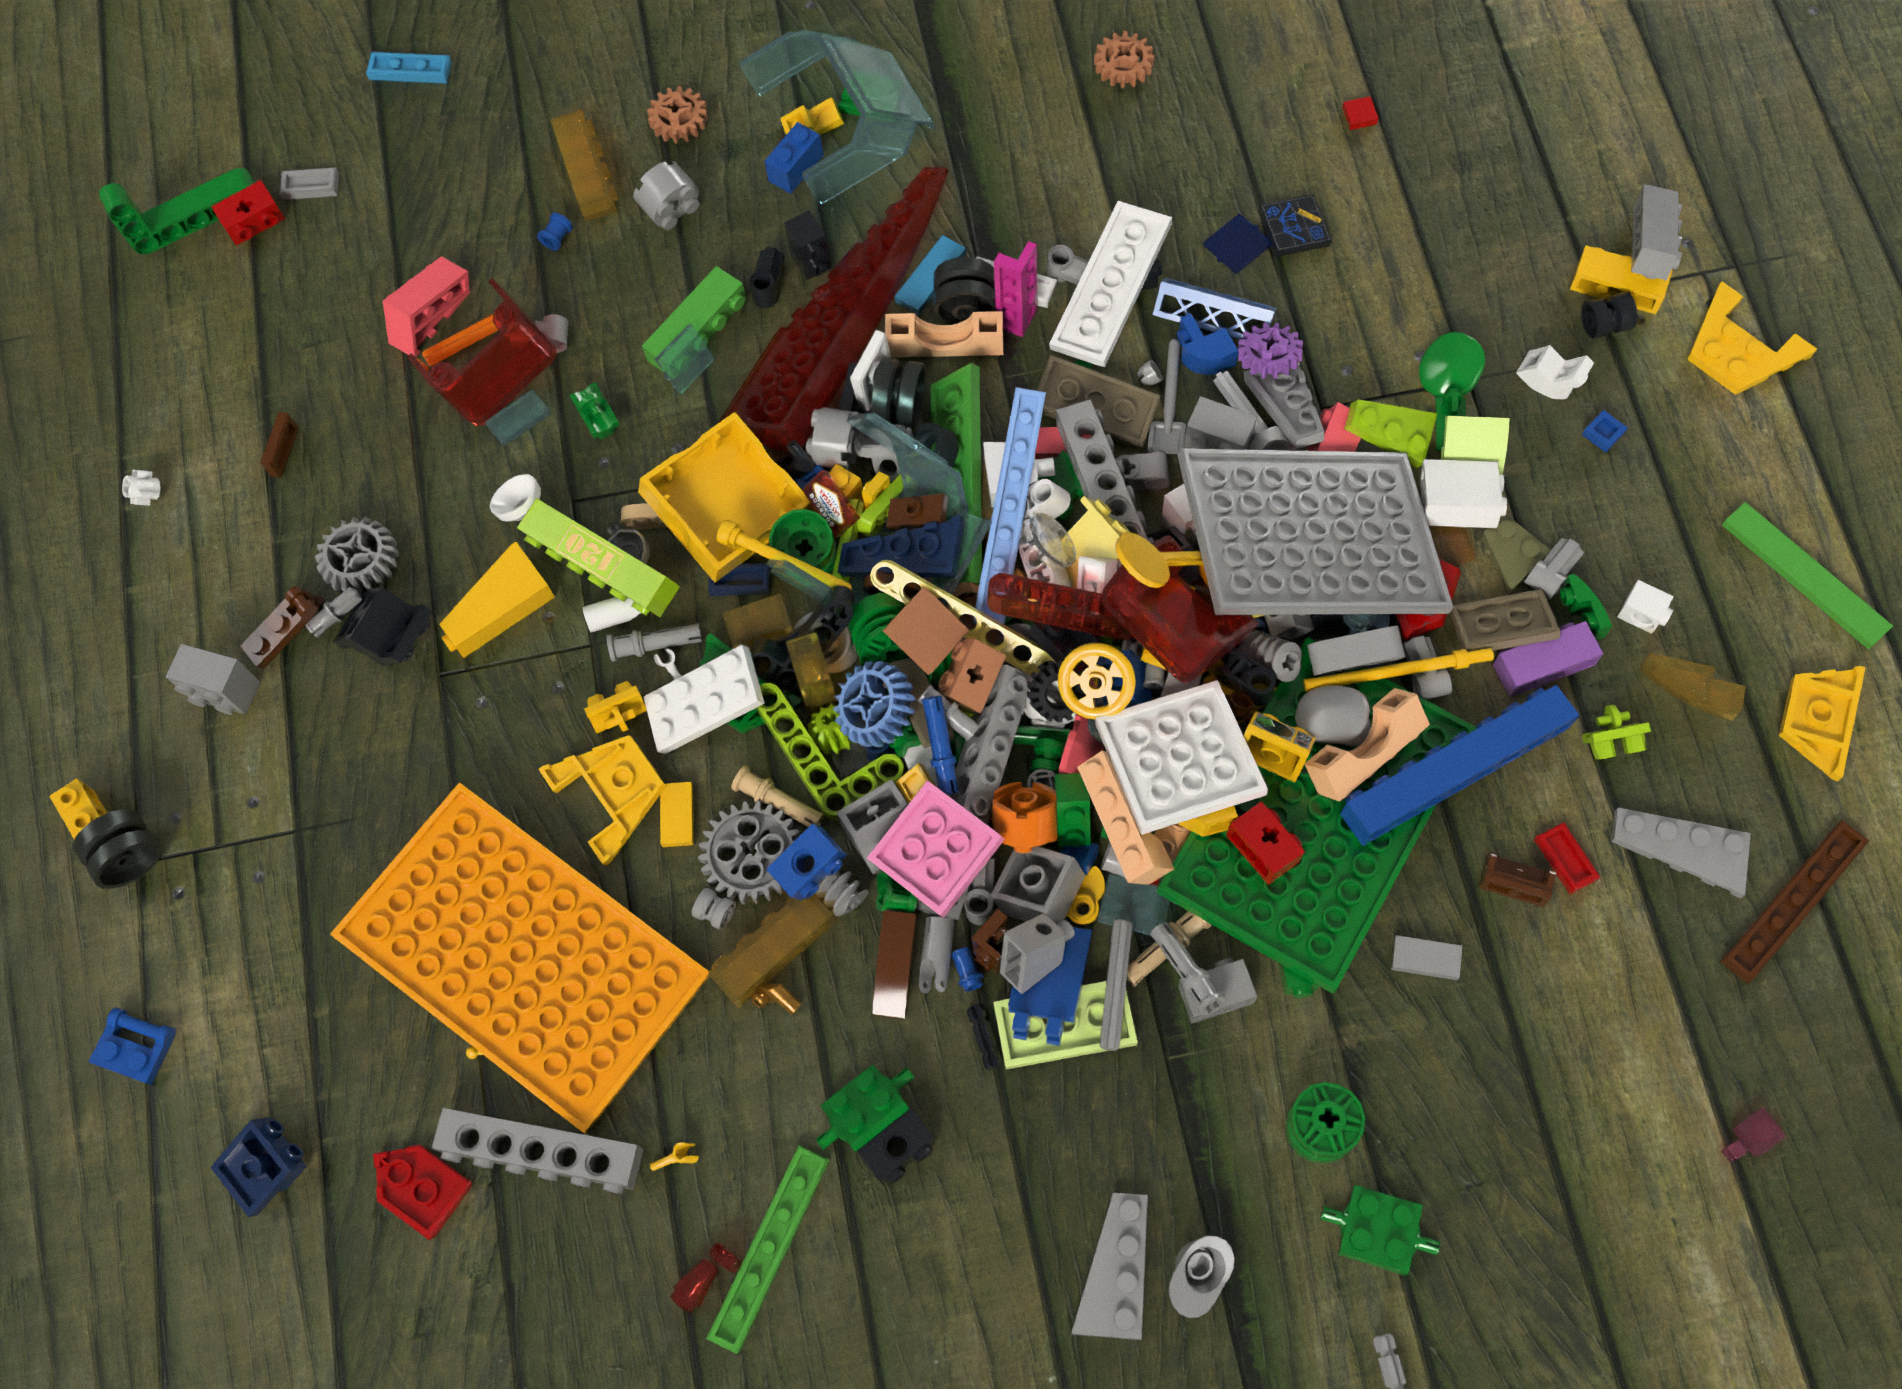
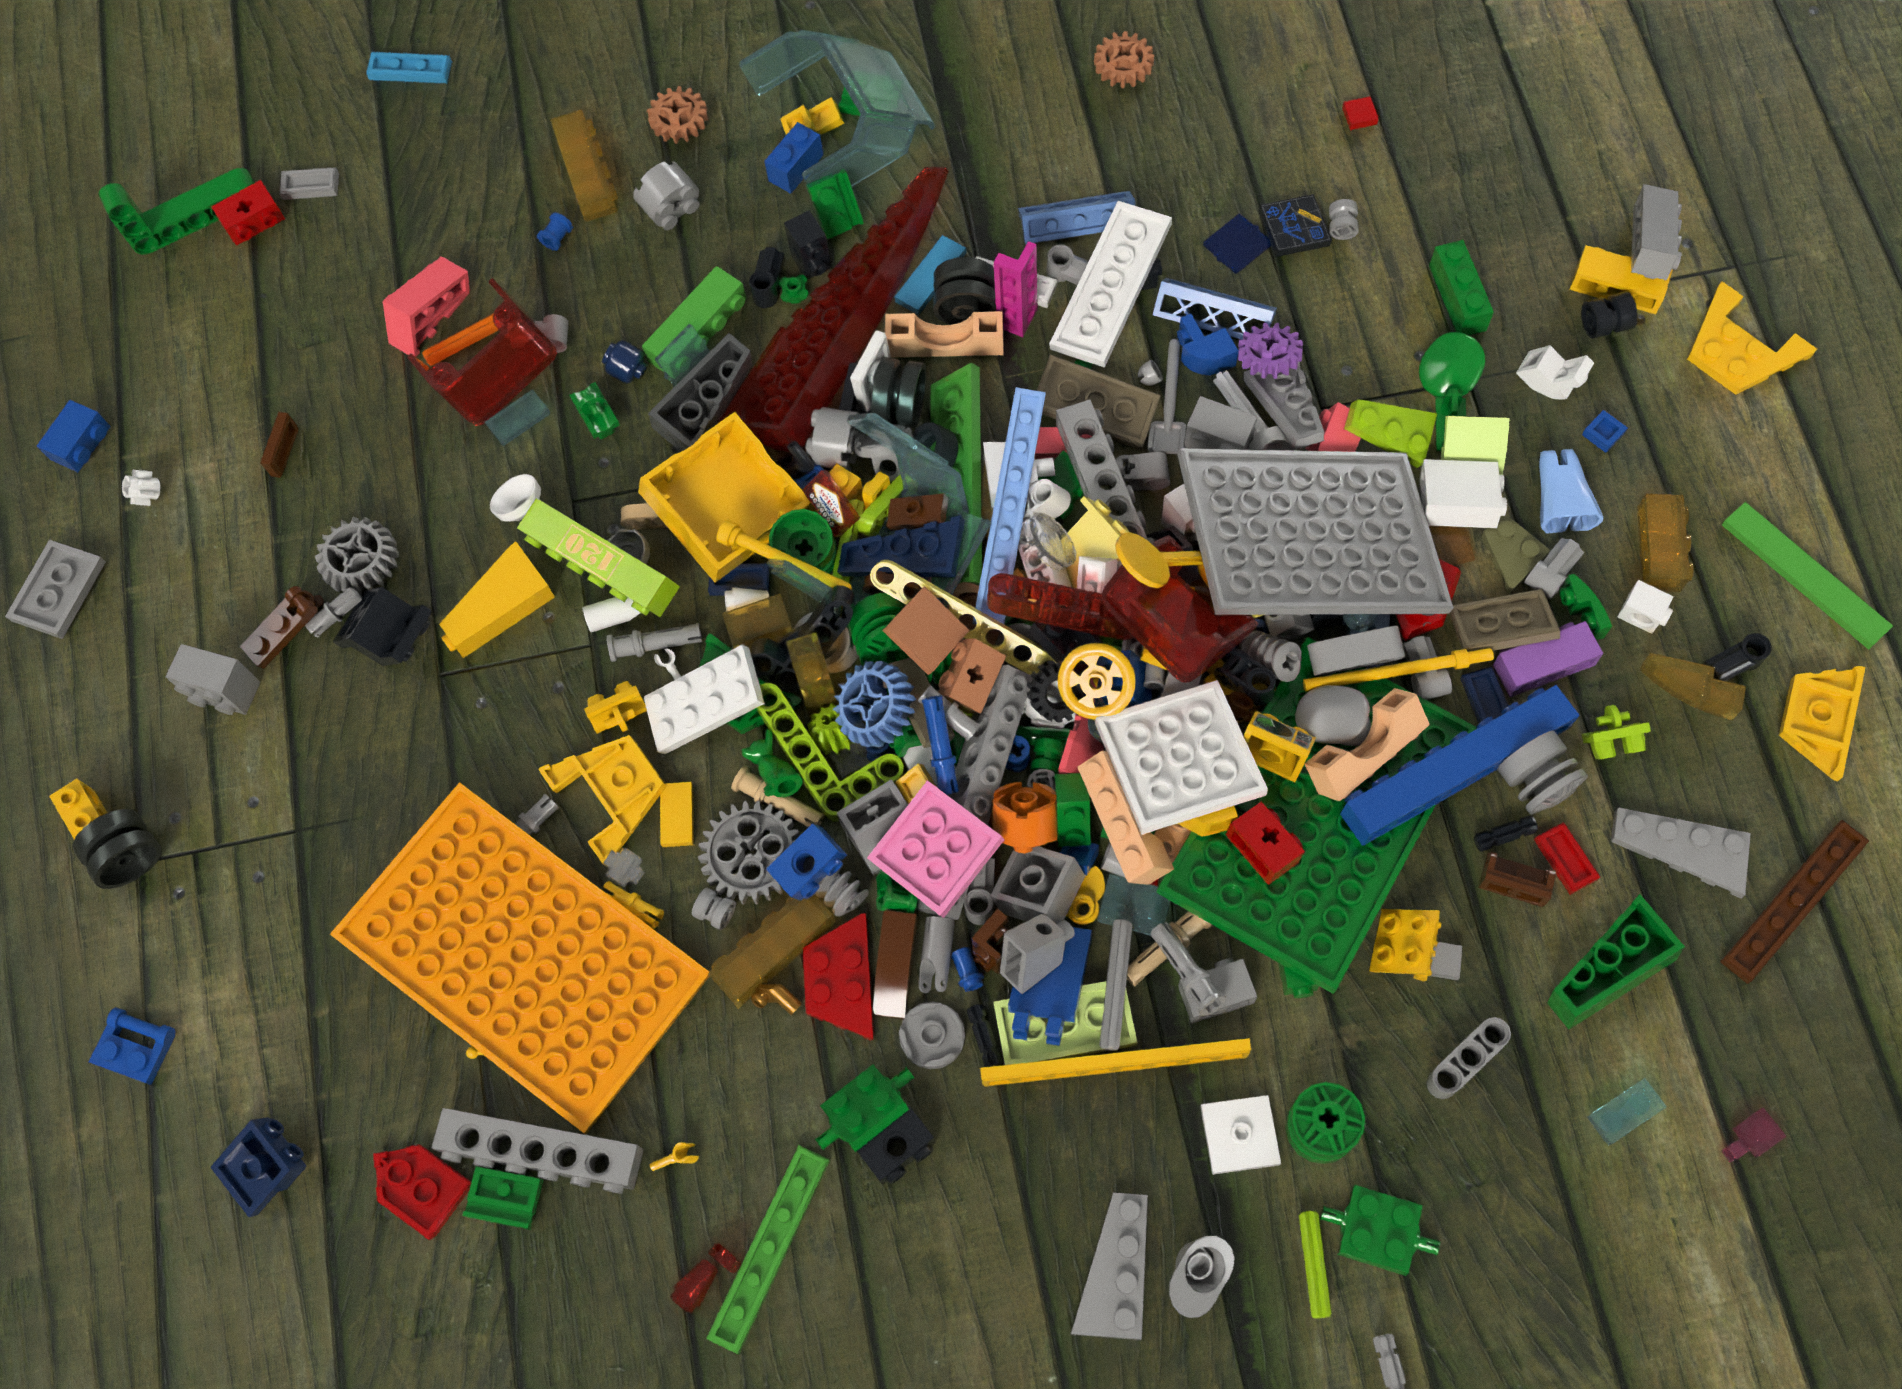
none -> light grey plate [5,540,106,639]
none -> blue brick [37,400,111,472]
none -> green plate [462,1166,544,1230]
none -> light grey pin [515,794,559,835]
none -> dark blue head [602,340,648,384]
none -> clear gear [603,848,645,888]
none -> yellow pin [603,881,664,929]
none -> dark grey wedge [648,333,752,452]
none -> white cone [725,587,770,617]
none -> green animal [742,730,803,797]
none -> green plate [779,275,809,304]
none -> red wing [803,913,874,1040]
none -> green plate [806,169,864,239]
none -> light grey tile [899,1001,965,1070]
none -> yellow tile [980,1038,1251,1087]
none -> blue bush [1005,735,1030,772]
none -> medium blue fence [1018,191,1135,244]
none -> white plate [1200,1095,1281,1175]
none -> lime axle [1299,1211,1331,1319]
none -> light grey wheel [1329,199,1359,240]
none -> yellow hinge [1369,909,1442,981]
none -> light grey beam [1426,1017,1511,1099]
none -> green brick [1429,240,1494,336]
none -> dark blue tile [1460,666,1508,723]
none -> black axle [1474,815,1538,851]
none -> light grey wheel [1497,730,1588,815]
none -> light blue piece [1539,449,1603,533]
none -> green wedge [1547,894,1685,1030]
none -> clear light blue plate [1587,1078,1667,1146]
none -> clear yellow brick [1637,494,1694,592]
none -> black piece [1702,633,1772,687]

